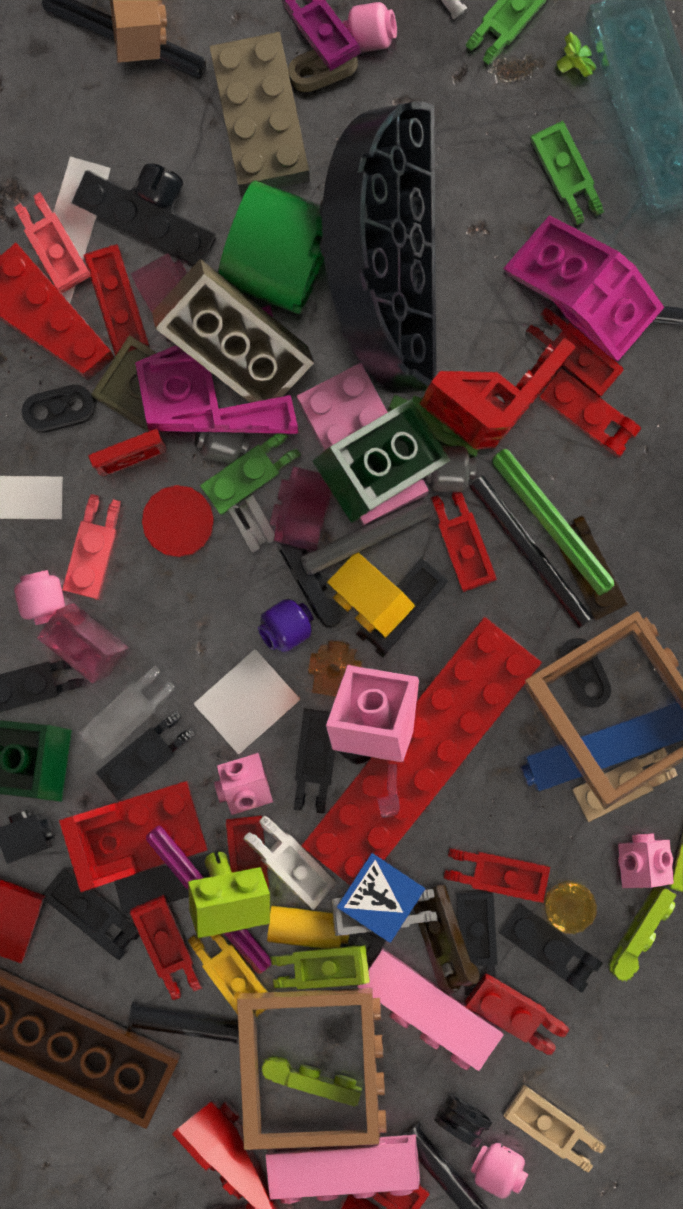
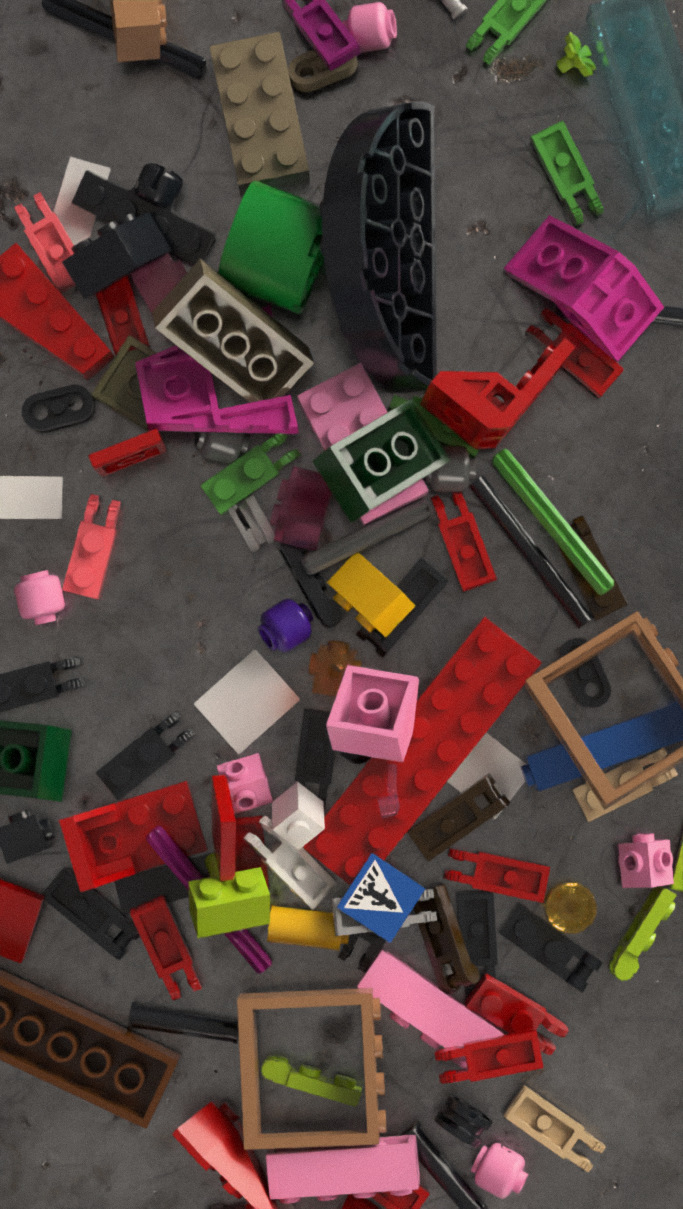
clear pink brick [37,603,128,684] -> none
clear hinge [79,666,176,759] -> none
red tile [142,485,214,558] -> none
yellow hinge [188,933,268,1017] -> none
lime hinge [270,945,370,989] -> none
red plate [539,368,641,458] -> none
none -> black brick [62,212,171,300]
none -> red tile [212,775,236,881]
none -> white brick [272,781,325,850]
none -> dark brown plate [407,773,511,862]
none -> red hinge [434,1029,544,1084]
none -> white sticker [447,732,526,819]

